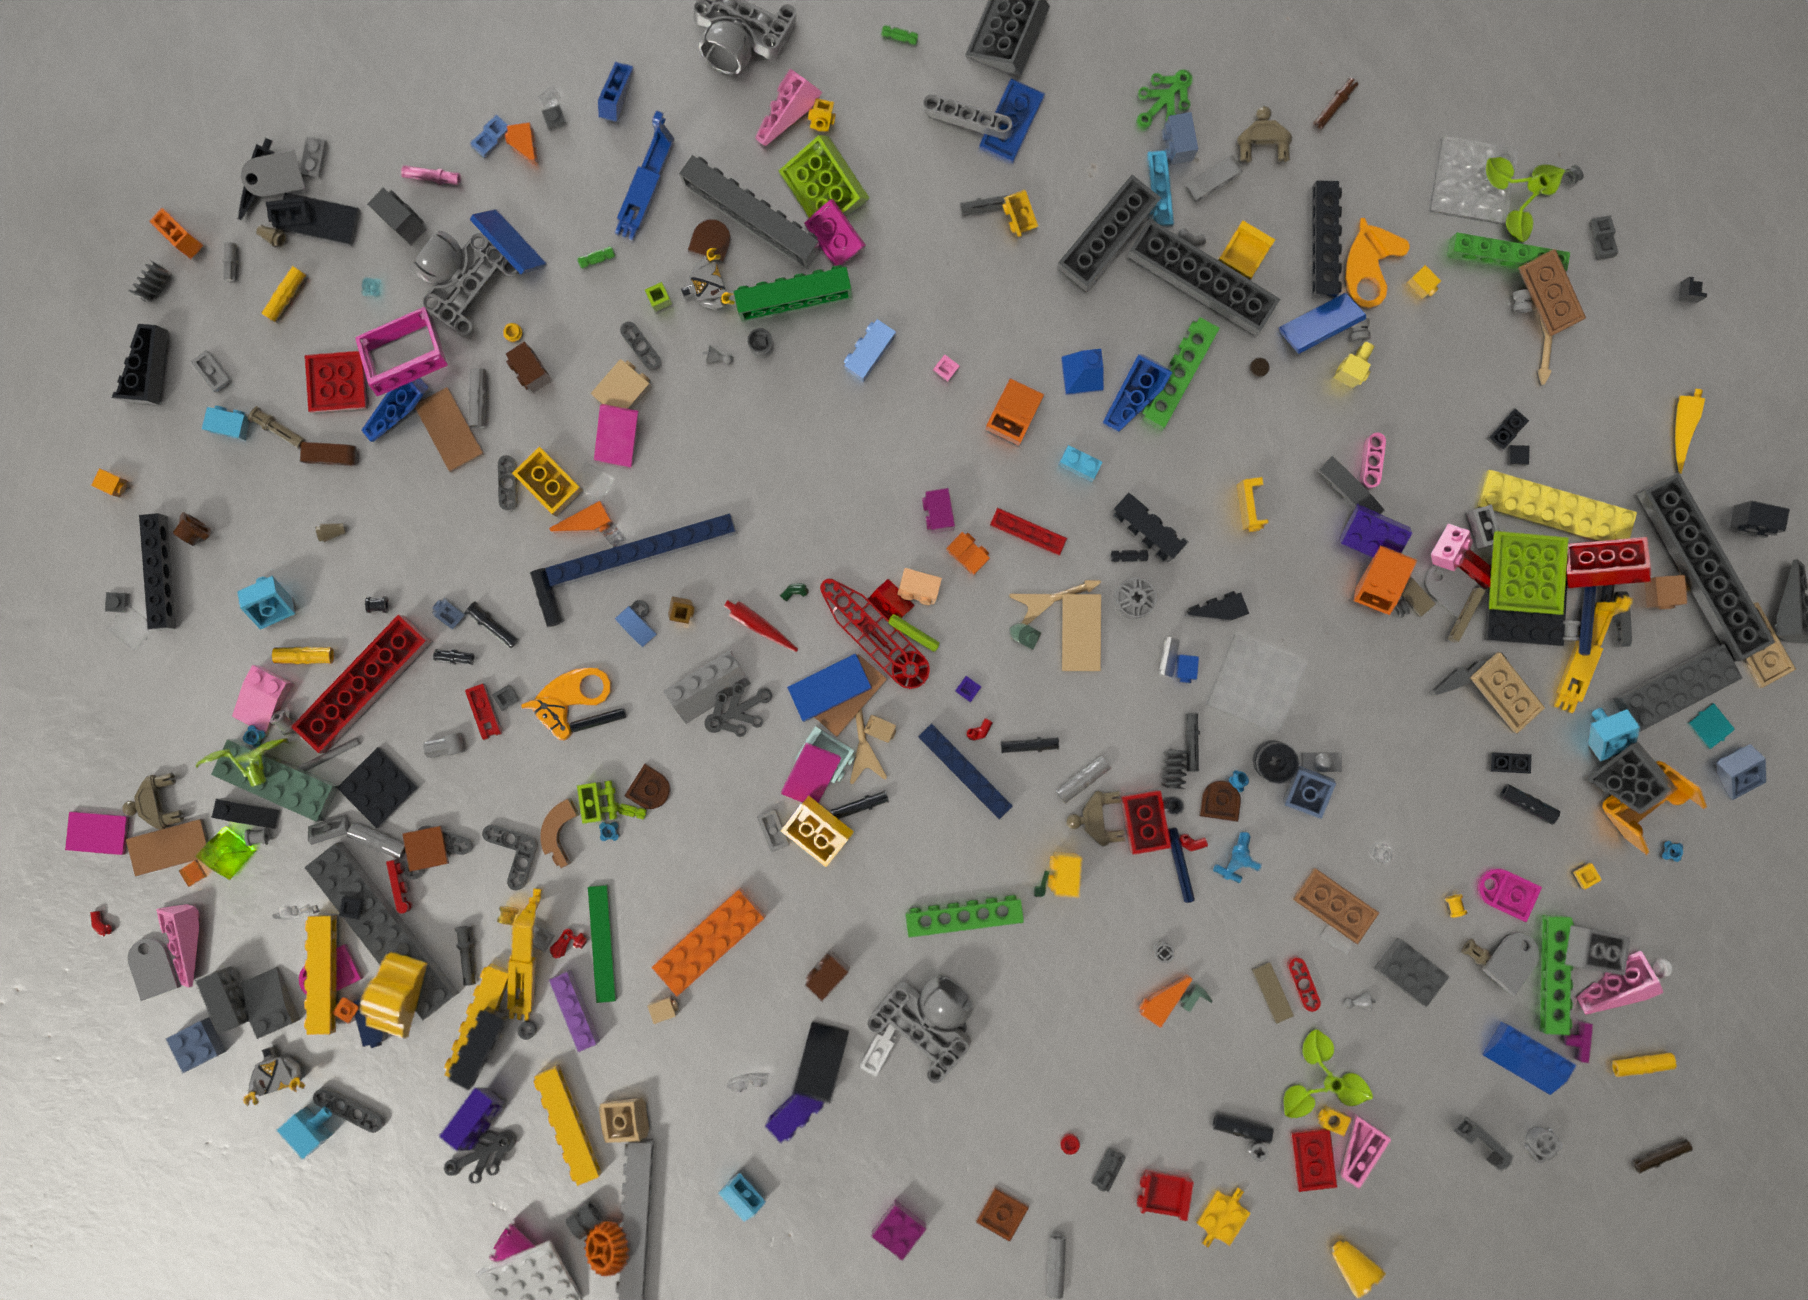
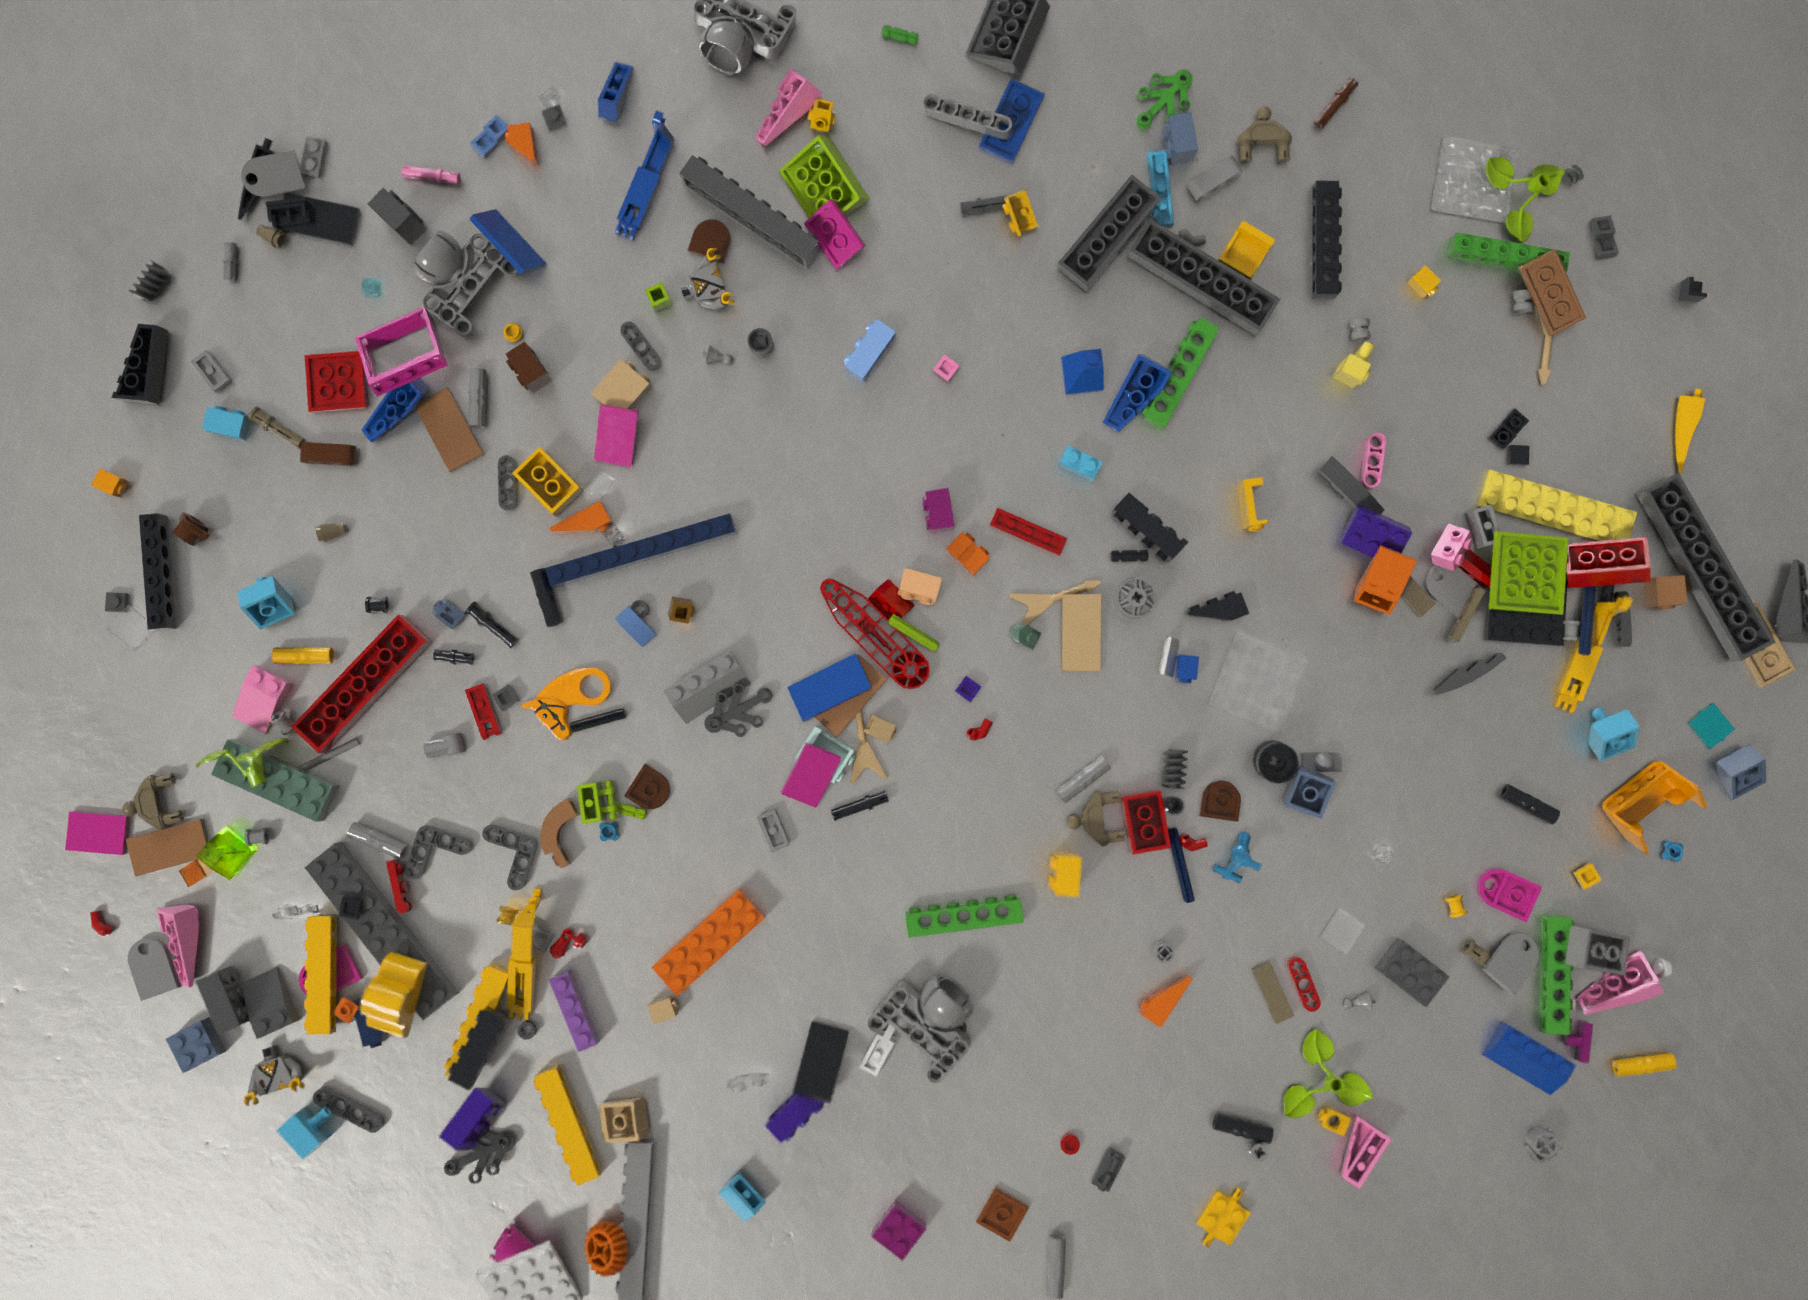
orange slope [149,208,204,259] -> none
black slope [211,798,280,829] -> none
dark azure plate [243,725,265,748] -> none
yellow axle [261,266,307,323] -> none
light grey plate [308,815,348,845] -> none
black plate [337,747,420,829] -> none
dark orange tile [402,826,449,872] -> none
dark grey pin [454,925,476,986] -> none
dark grey wheel [566,1202,603,1240] -> none
bright green axle [578,246,615,268] -> none
green tile [588,885,616,1003] -> none
red piece [724,600,798,652] -> none
green brick [733,265,853,322] -> none
dark green arm [780,583,809,602] -> none
yellow brick [781,796,854,867] -> none
reddish brown brick [805,952,850,1001] -> none
dark blue brick [918,723,1013,820] -> none
orange slope [985,378,1044,446] -> none
black pin [1001,737,1059,753] -> none
clear green hand [1034,871,1049,897] -> none
red panel [1137,1170,1194,1221] -> none
sand green plate [1180,984,1213,1012] -> none
dark grey pin [1185,713,1200,771] -> none
dark azure plate [1229,770,1249,792] -> none
dark brown tile [1249,358,1269,378] -> none
tile [1279,293,1366,354] -> none
red tile [1290,1128,1338,1192] -> none
medium nougat tile [1293,868,1379,945] -> none
yellow cone [1332,1240,1386,1298] -> none
light orange animal [1345,218,1410,310] -> none
dark grey bush [1394,599,1410,618] -> none
dark grey panel [1454,1117,1514,1171] -> none
tan tile [1470,652,1545,734] -> none
black slope [1491,752,1532,774] -> none
dark grey wedge [1586,742,1678,814] -> none
dark grey brick [1614,644,1743,732] -> none
dark brown pin [1633,1139,1693,1174] -> none
black brick [1730,501,1790,538] -> none

